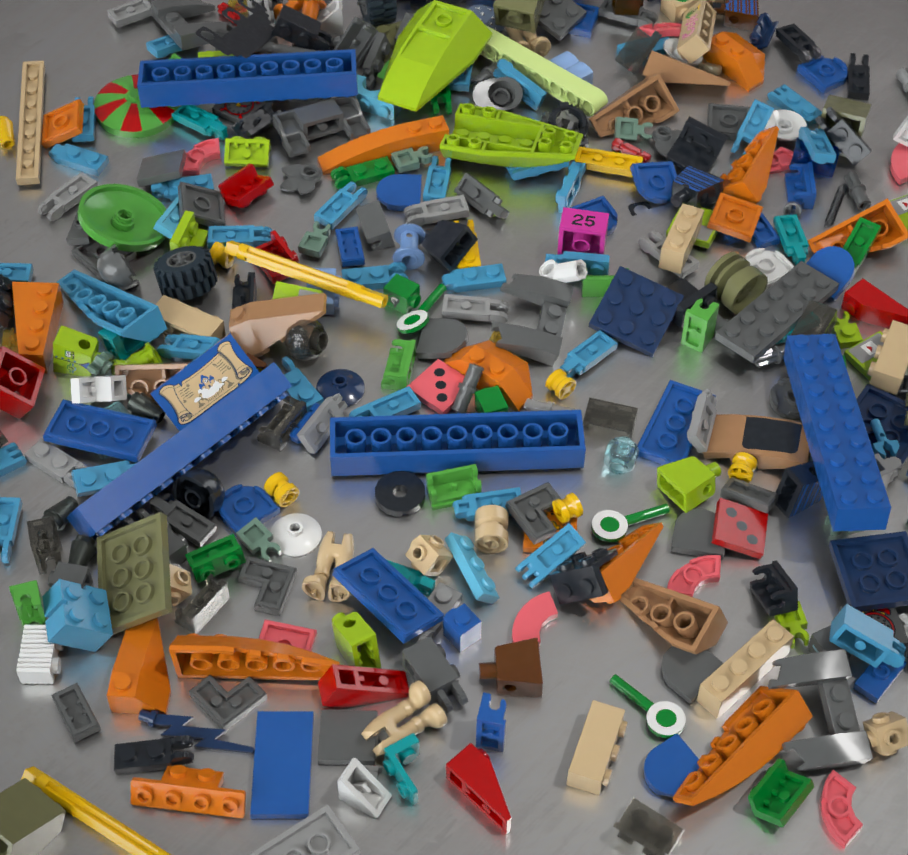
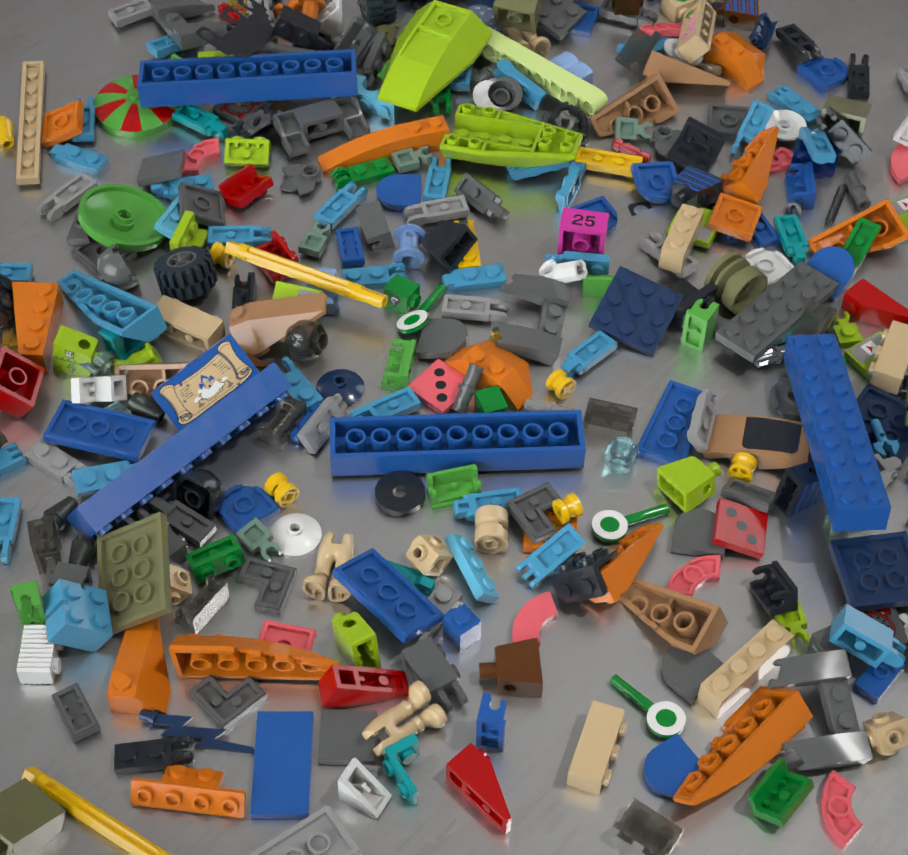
dark azure hinge [157,334,220,360] -> none

